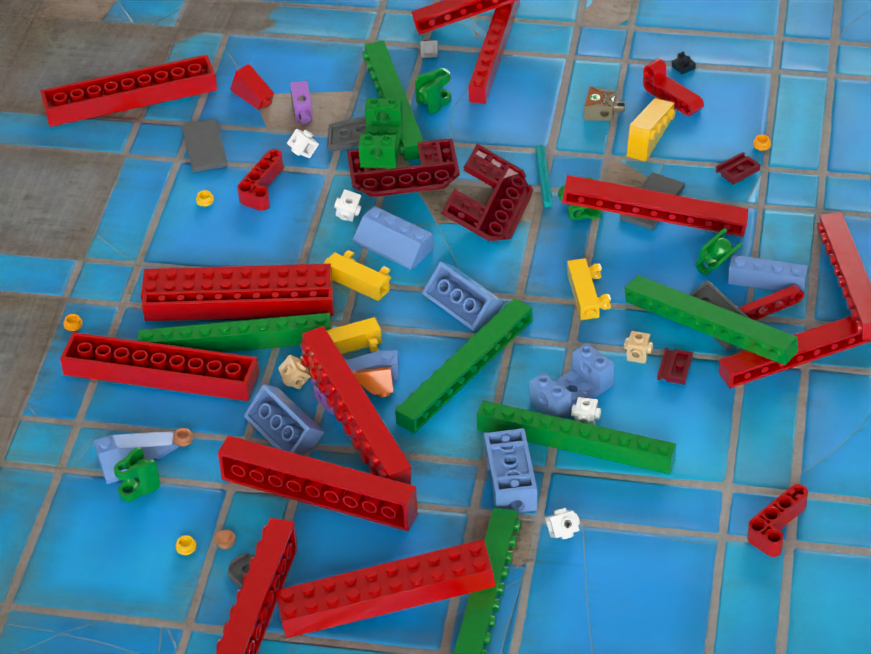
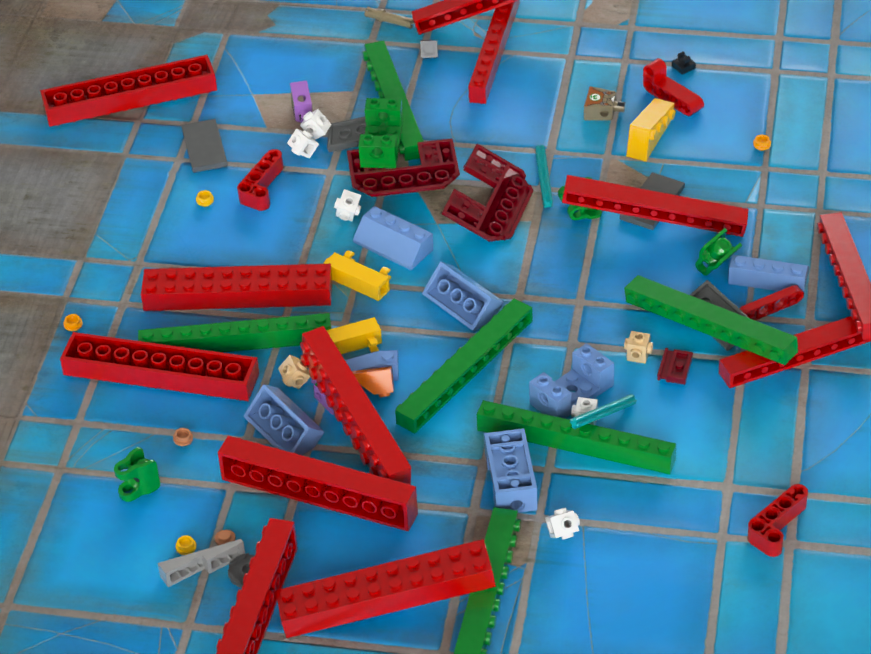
medium blue wedge [93,431,179,484] -> none
red brick [142,286,334,321] -> none
red slope [230,64,274,110] -> none
green piece [415,68,451,114] -> none
yellow brick [567,258,611,320] -> none
dark red plate [716,152,760,185] -> none
none -> light grey slope [158,539,245,587]
none -> white brick [300,109,331,140]
none -> dark tan pin [365,7,414,29]
none -> teal axle [570,394,637,429]

